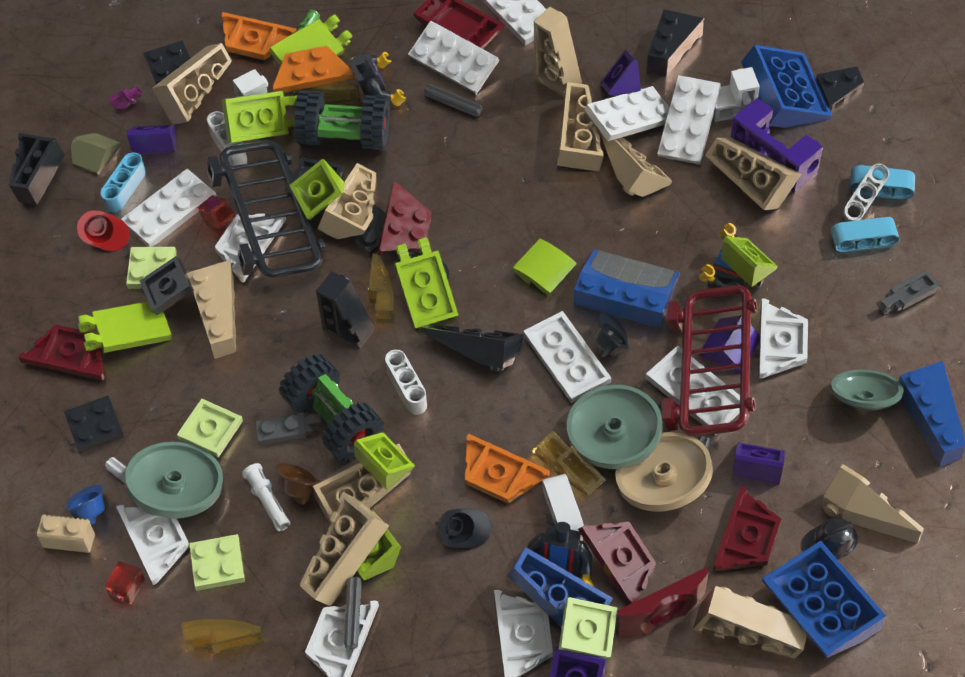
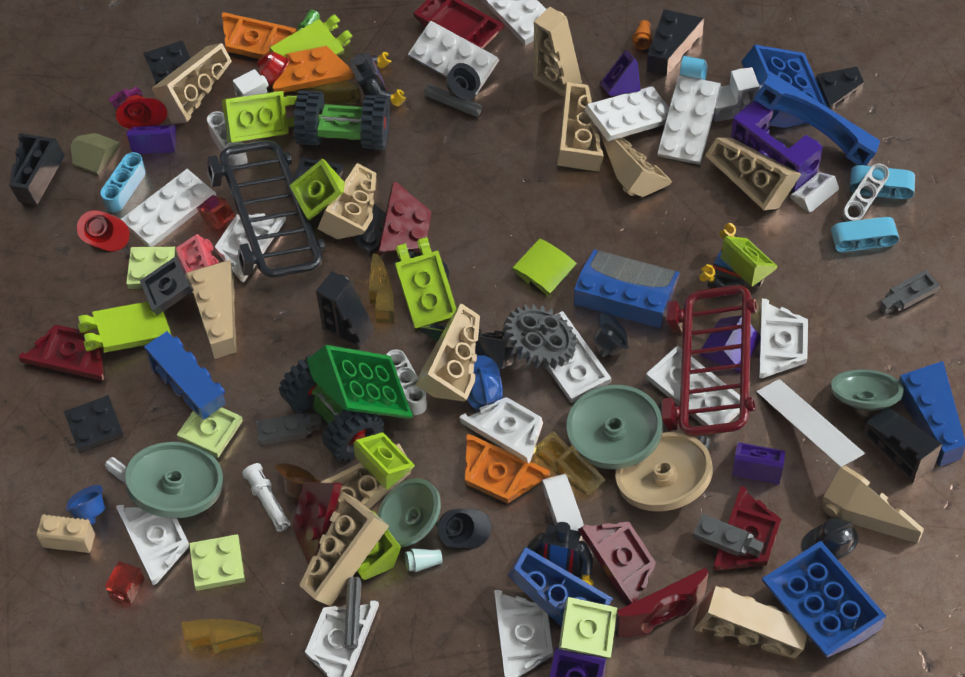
none -> red piece [116,95,167,129]
none -> blue wedge [144,331,226,420]
none -> coral bracket [176,234,219,273]
none -> red piece [257,52,290,90]
none -> dark red wing [292,482,342,565]
none -> green slope [307,345,413,419]
none -> sand green dish [377,478,441,547]
none -> light aqua cone [405,548,442,573]
none -> tan wedge [415,303,480,401]
none -> black piece [446,63,481,100]
none -> white wing [459,397,543,463]
none -> blue piece [467,355,503,411]
none -> dark grey gear [502,304,577,370]
none -> orange cone [632,20,653,50]
none -> medium azure beam [680,56,708,80]
none -> dark grey hinge [693,514,764,558]
none -> blue arch [753,72,880,166]
none -> white sticker [756,379,865,467]
none -> white slope [790,172,839,212]
none -> black wedge [863,407,942,483]

